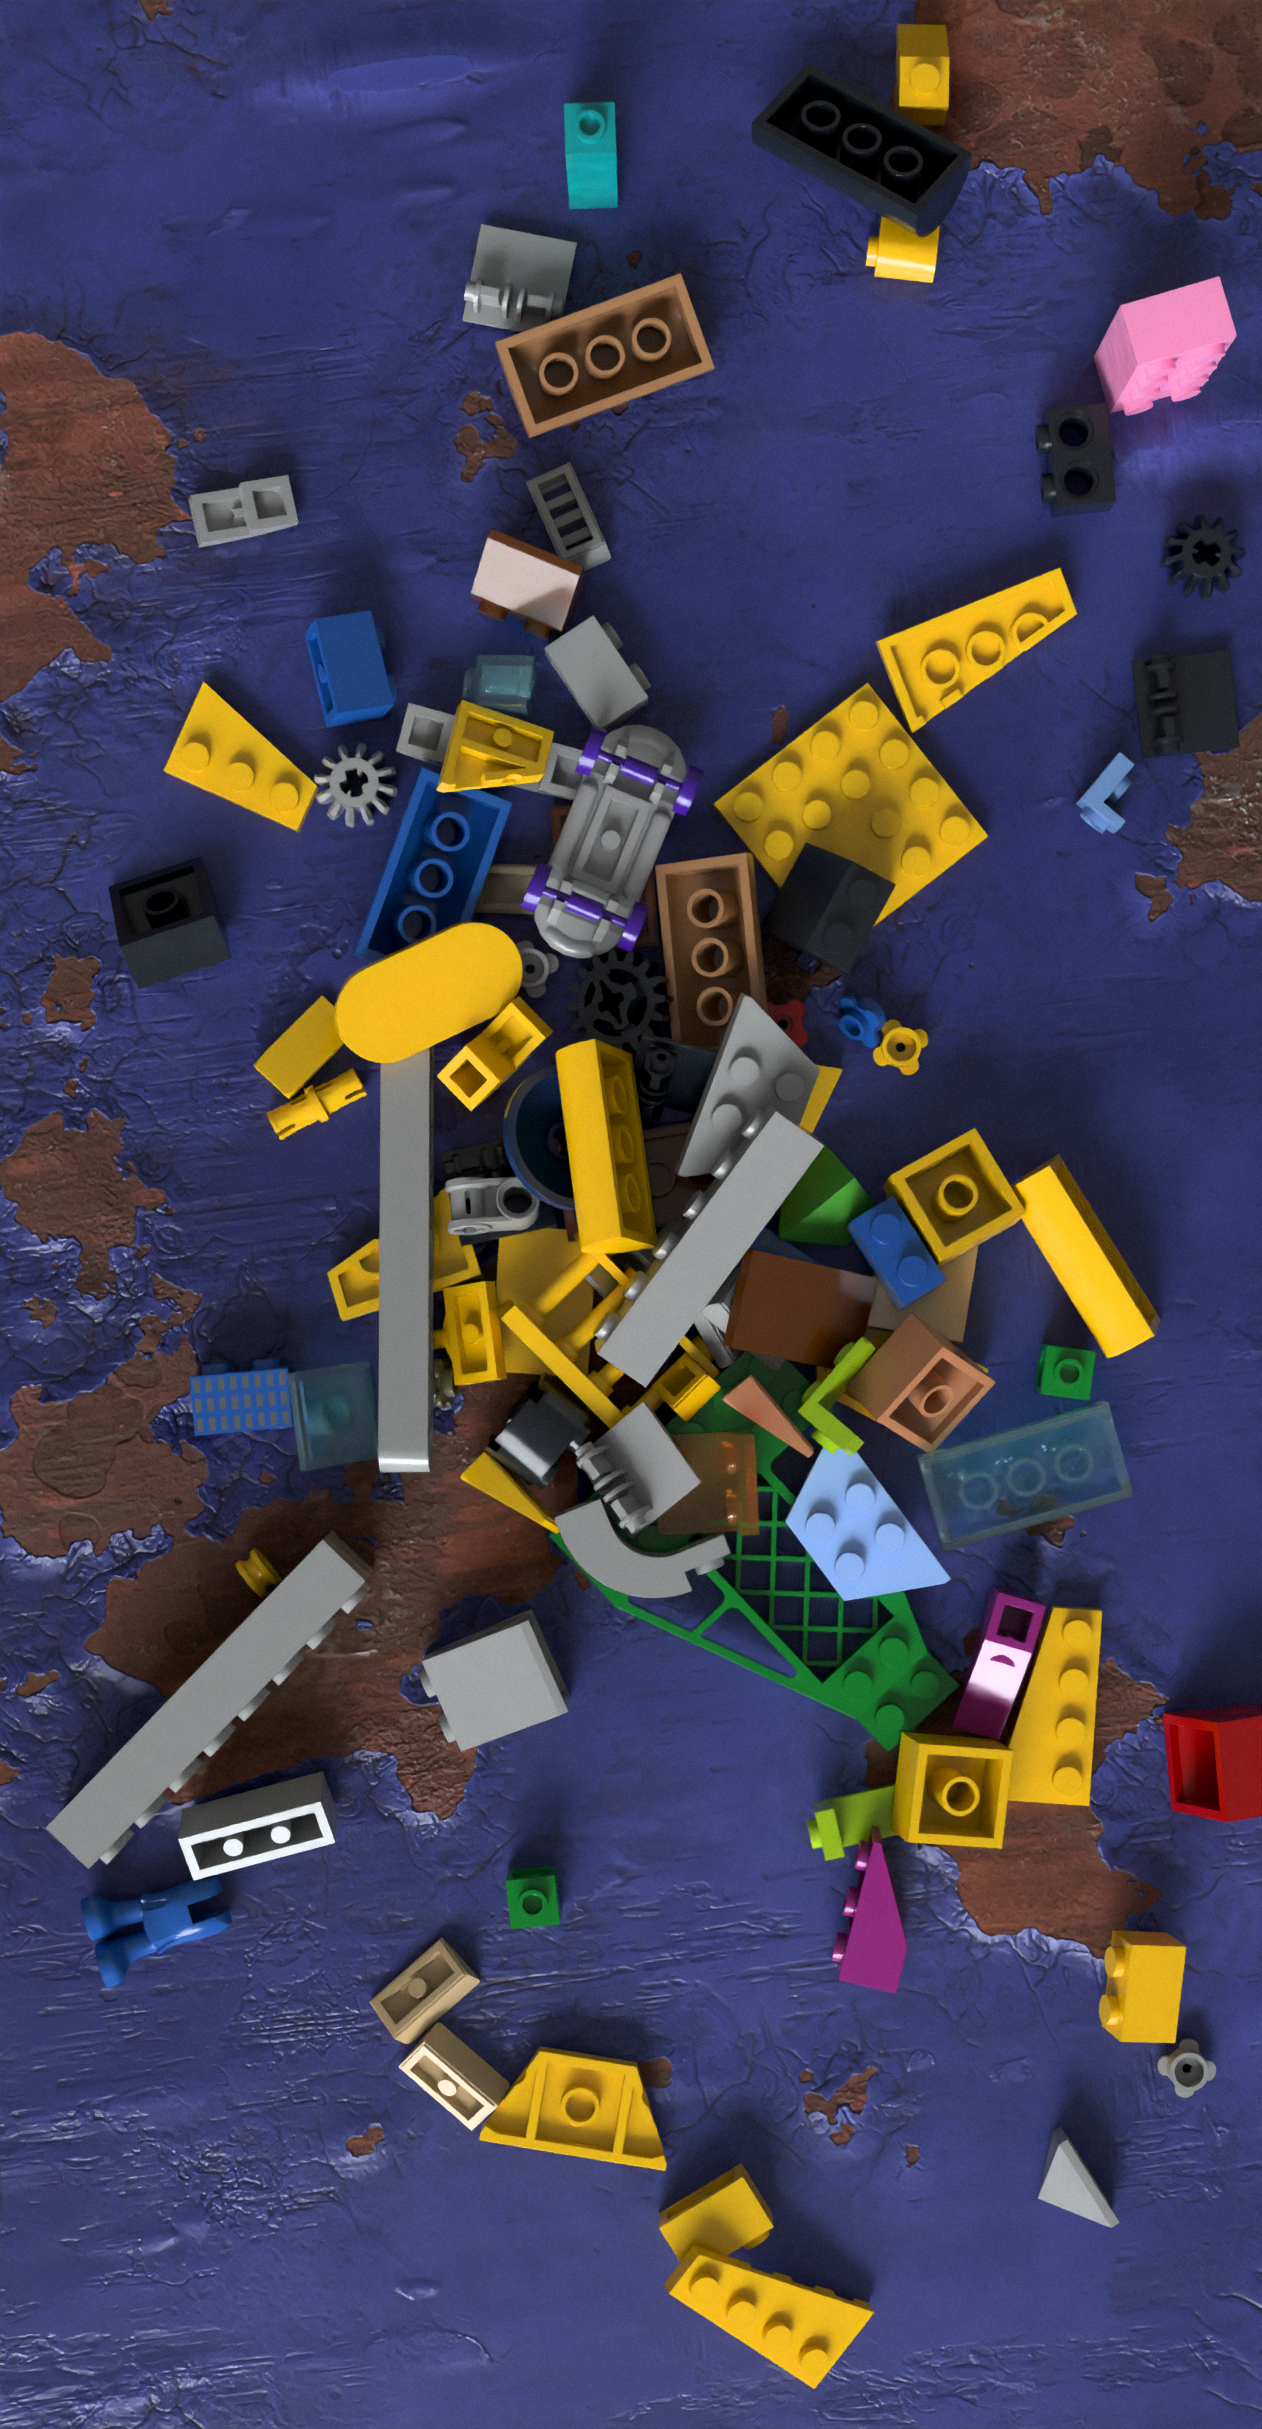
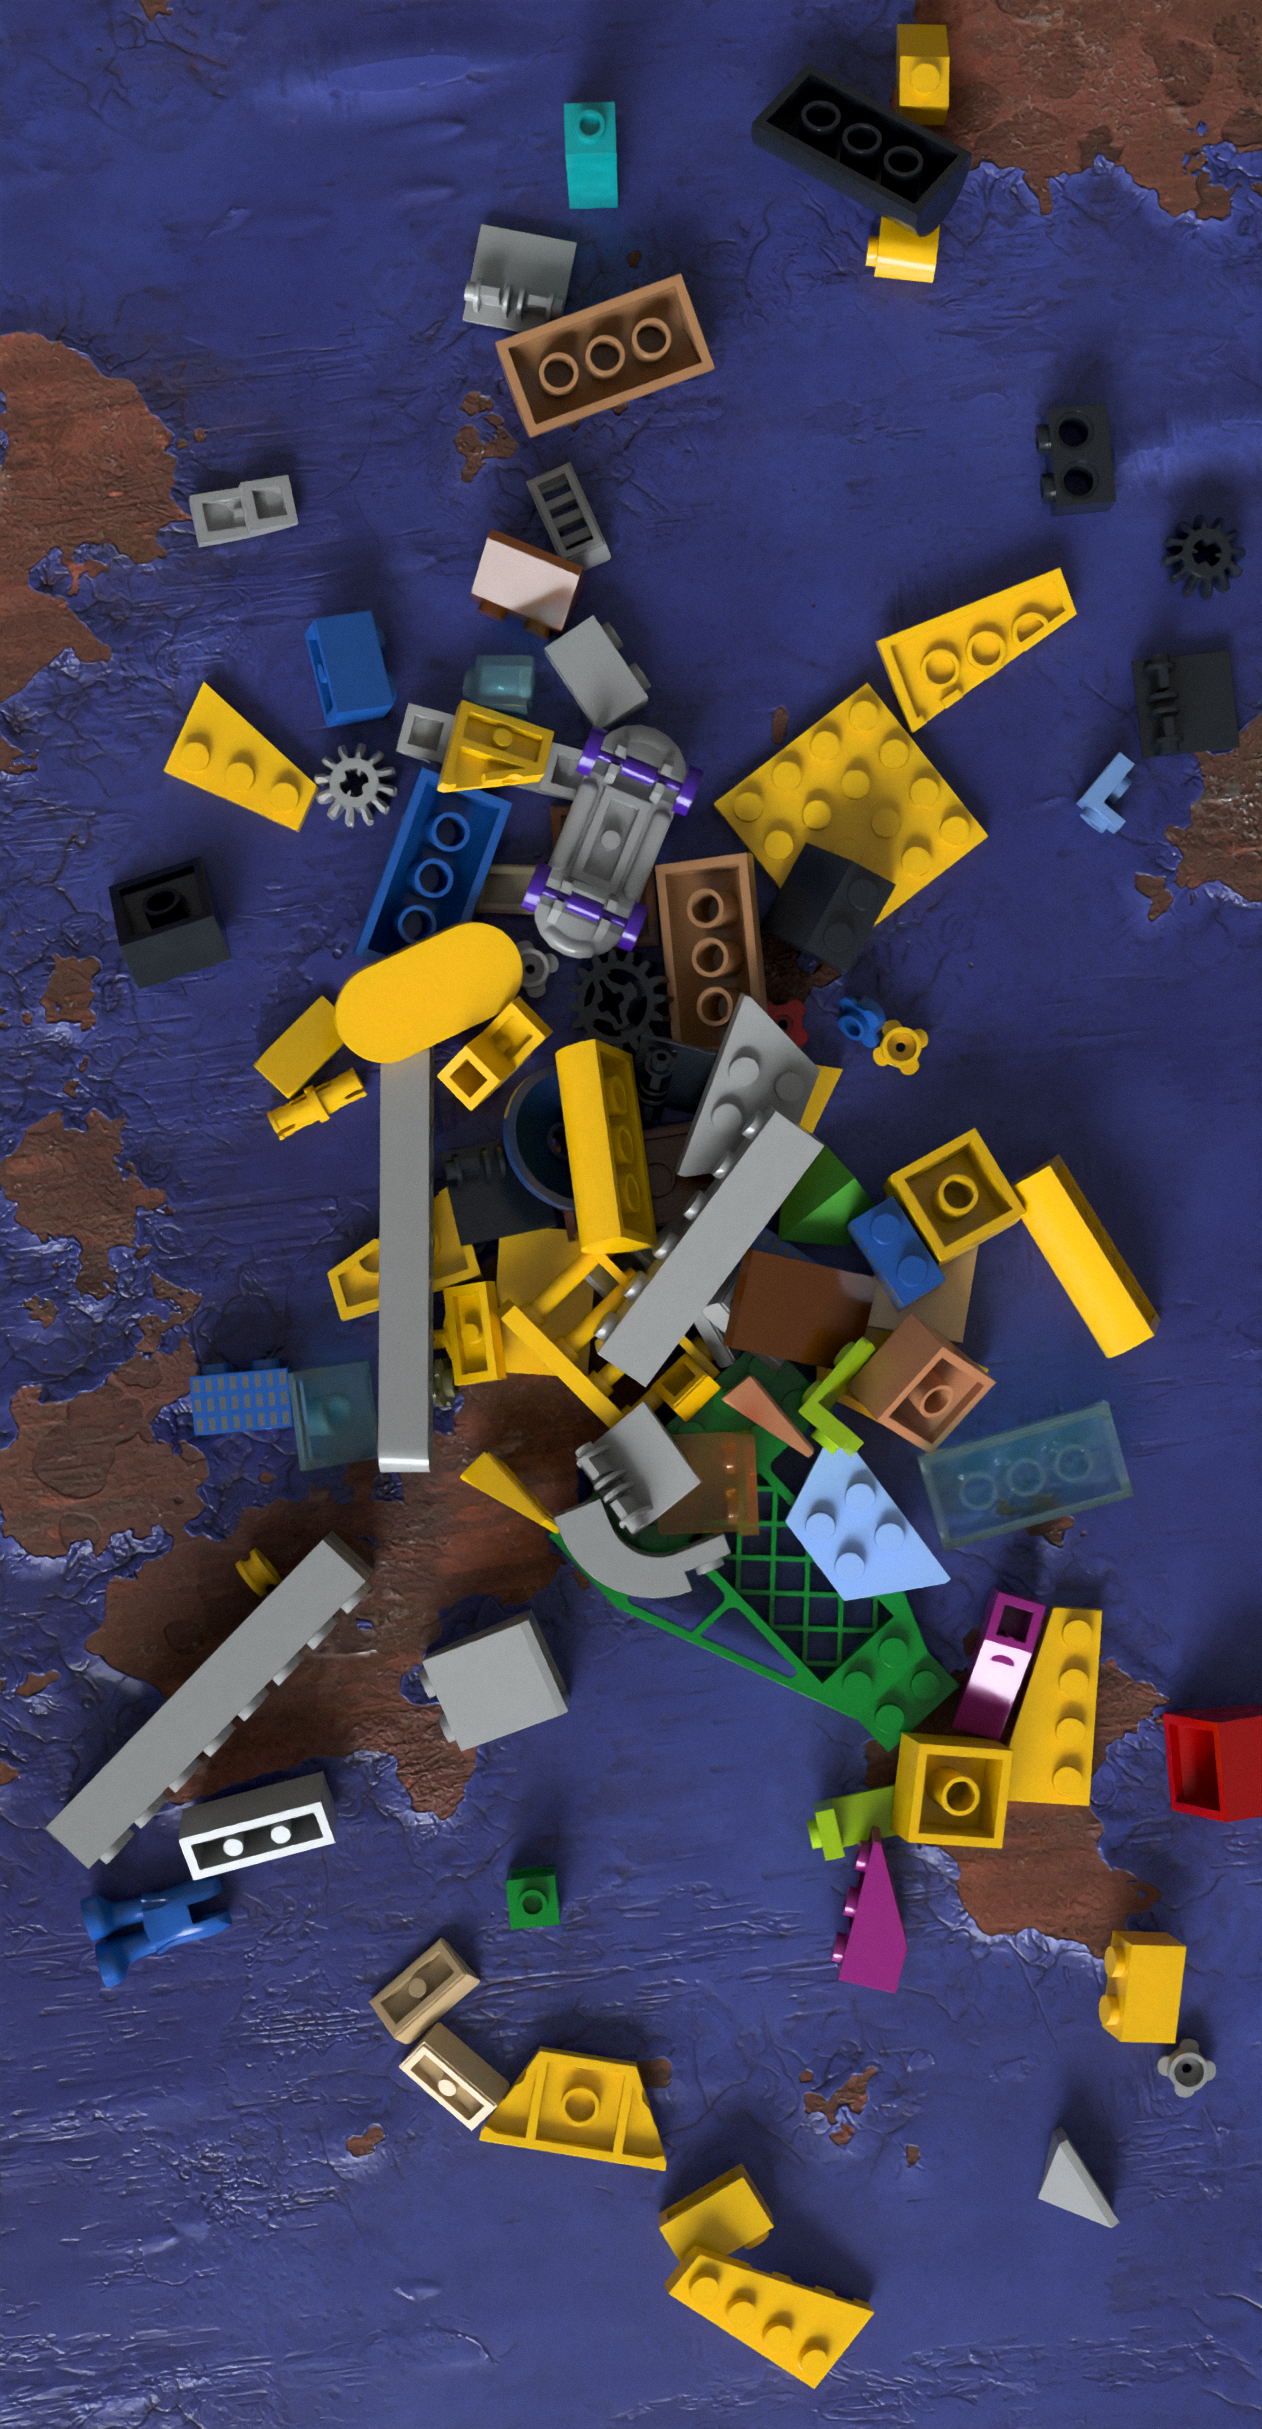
light grey piece [445,1176,540,1235] -> none
black brick [484,1372,594,1489] -> none
green brick [1034,1343,1096,1401] -> none
bright pink brick [1093,276,1237,416] -> none

